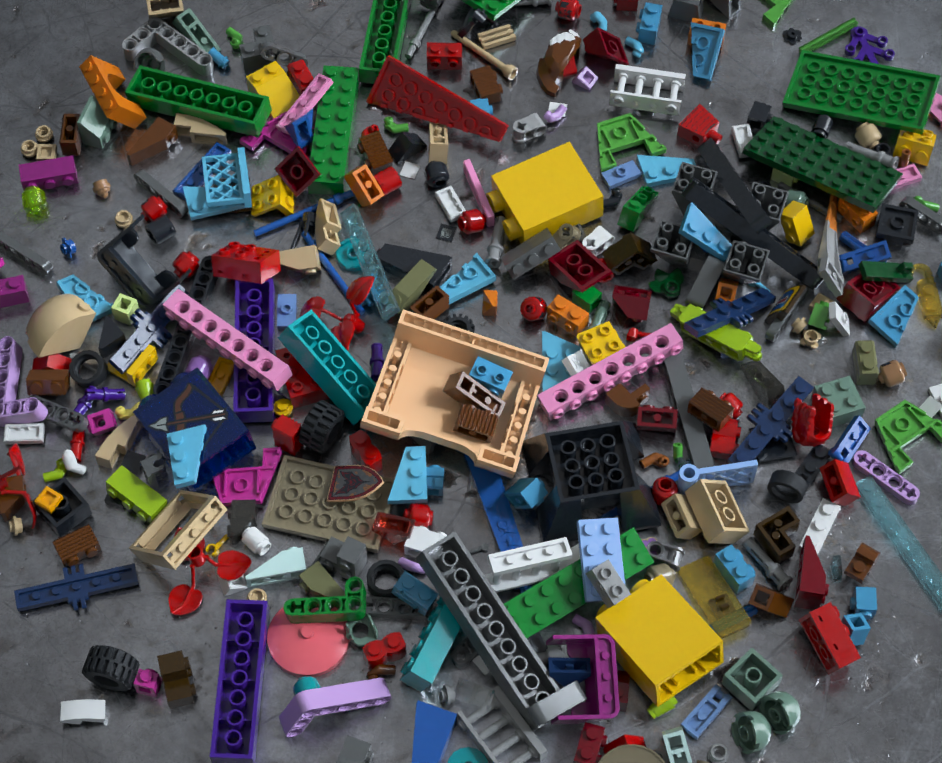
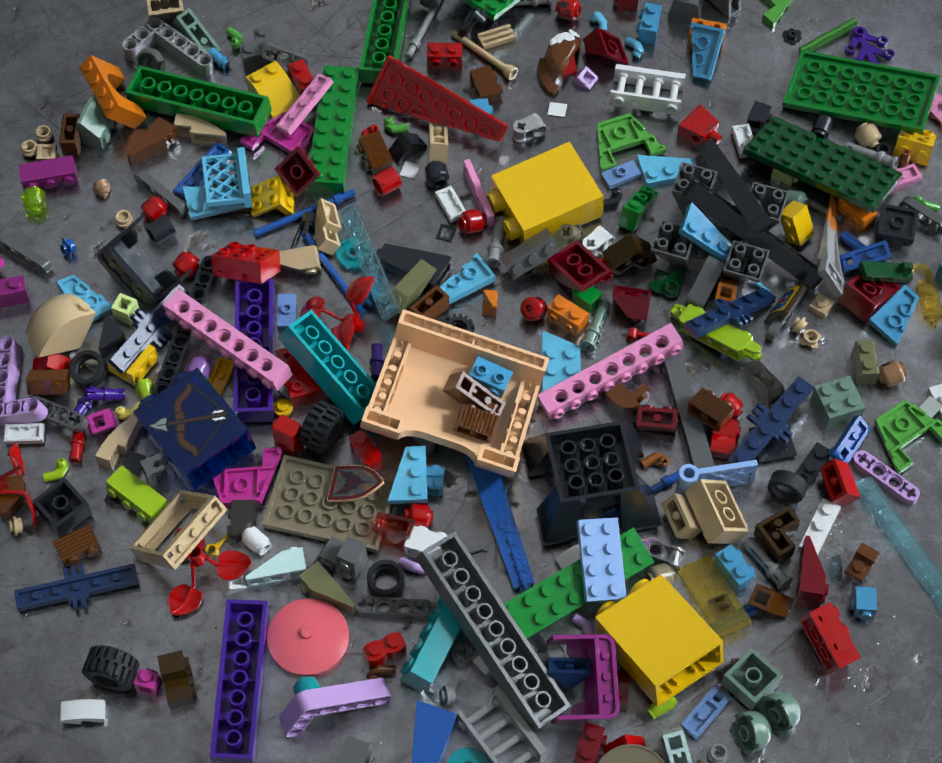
light orange tile [34,486,63,513] -> none
white arm [62,450,86,475] -> none
medium azure wing [167,424,207,489] -> none
tan plate [247,588,267,601] -> none
green beam [283,577,366,624] -> none
blue slope [284,109,313,149] -> none
orange brick [343,164,385,207] -> none
sand green piece [346,613,378,646] -> none
dark azure brick [391,571,439,616] -> none
white fence [484,537,573,593] -> none
dark azure brick [504,477,548,509] -> none
beam [526,680,587,727] -> none
lavender arm [543,104,567,123] -> none
white slope [561,349,592,376] -> none
yellow bracket [577,321,626,365] -> none
light grey brick [585,559,631,608] -> none
red head [652,477,678,506] -> none
arm [673,443,691,469] -> none
red piece [791,394,834,447] -> none
bright green brick [808,301,830,330] -> none
white plate [829,301,850,337] -> none
dark azure brick [842,613,871,646] -> none

